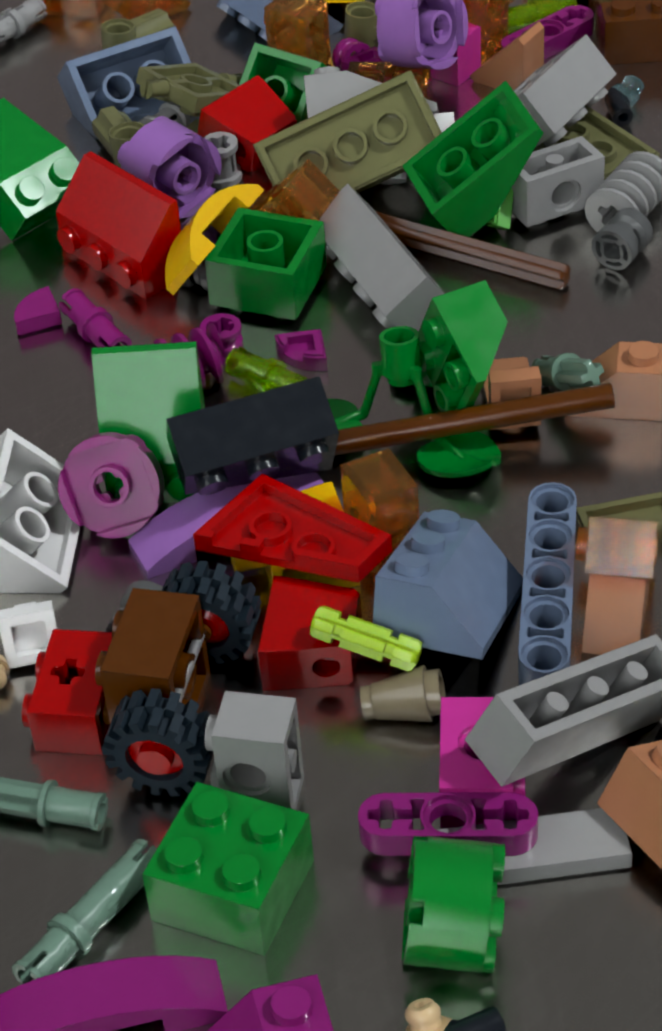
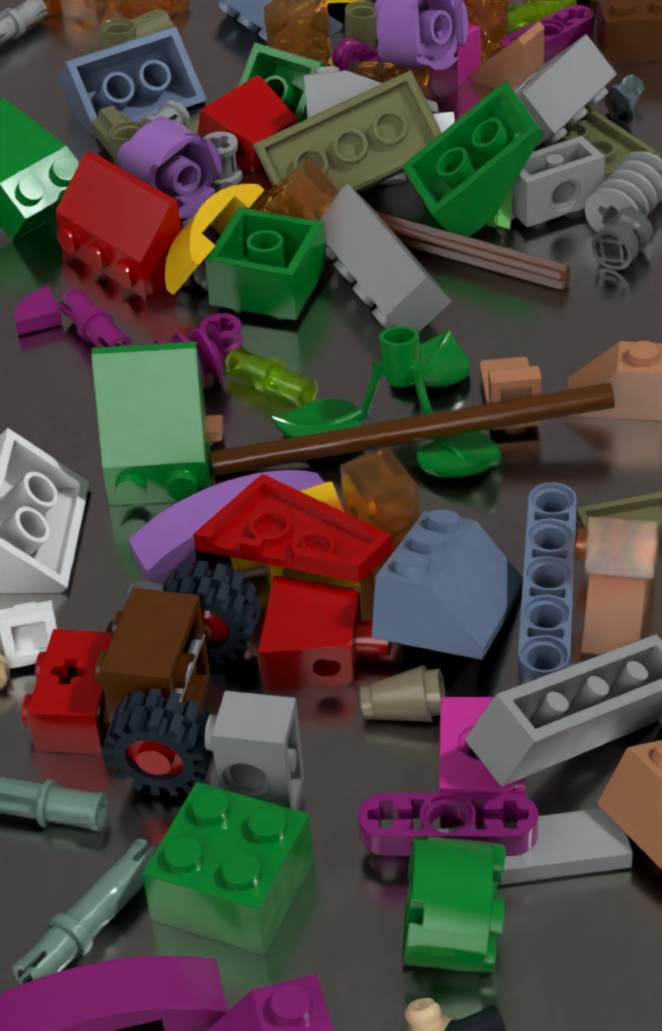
magenta plate [58,432,165,539] -> none
olive plate [136,63,243,117] -> none
black wedge [166,376,339,495] -> none
magenta tile [274,329,328,371] -> none
lime axle [310,606,422,672] -> none
green slope [418,280,508,412] -> none
sand green axle [531,352,604,391] -> none

